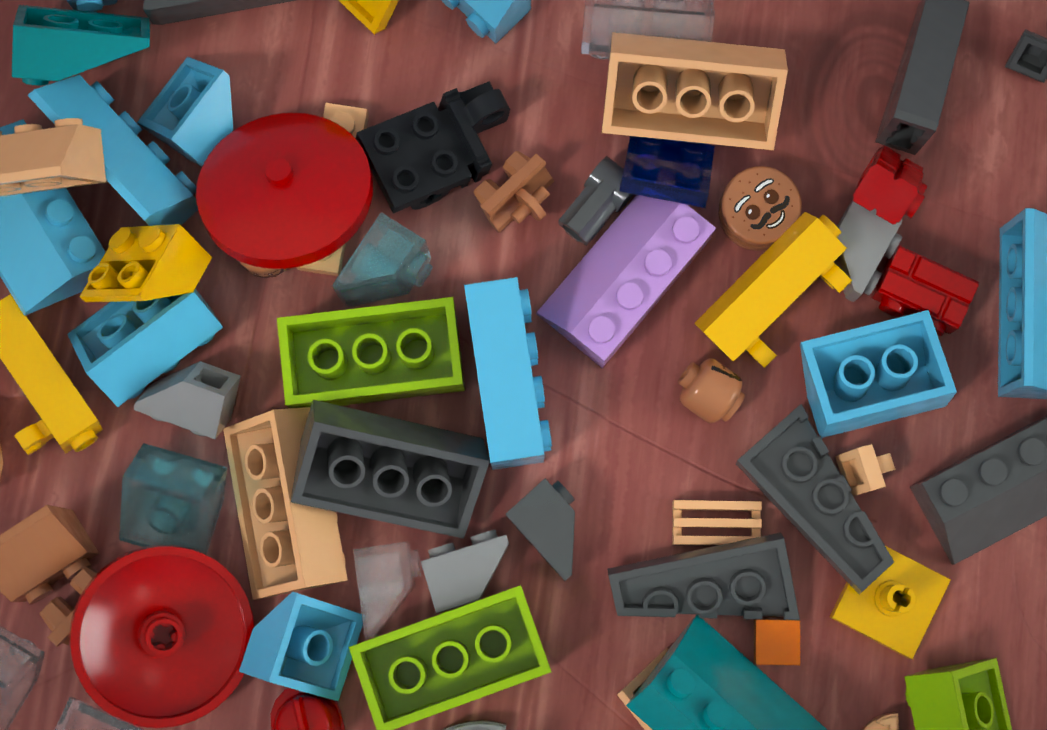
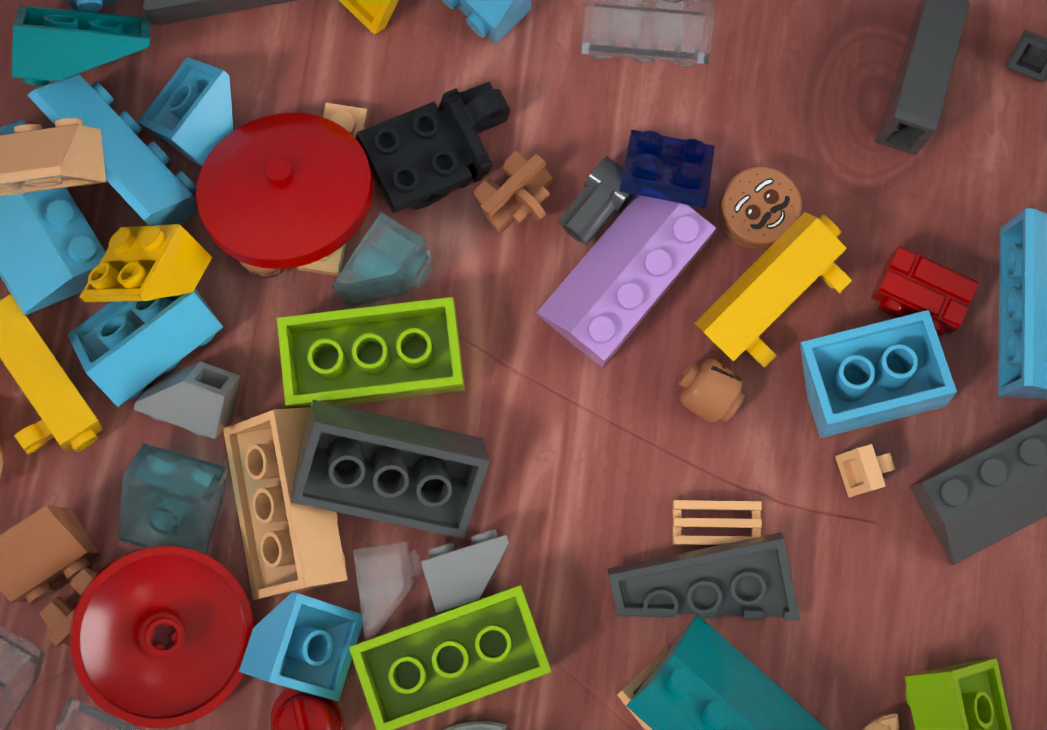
medium azure brick [464,277,552,470] -> none
dark grey slope [506,478,575,581] -> none
light nougat brick [602,32,788,150] -> none
dark grey wing [736,404,894,594] -> none
orange tile [754,619,800,666] -> none
yellow tile [829,546,951,659] -> none
light grey slope [834,200,903,302] -> none
red brick [853,145,928,225] -> none

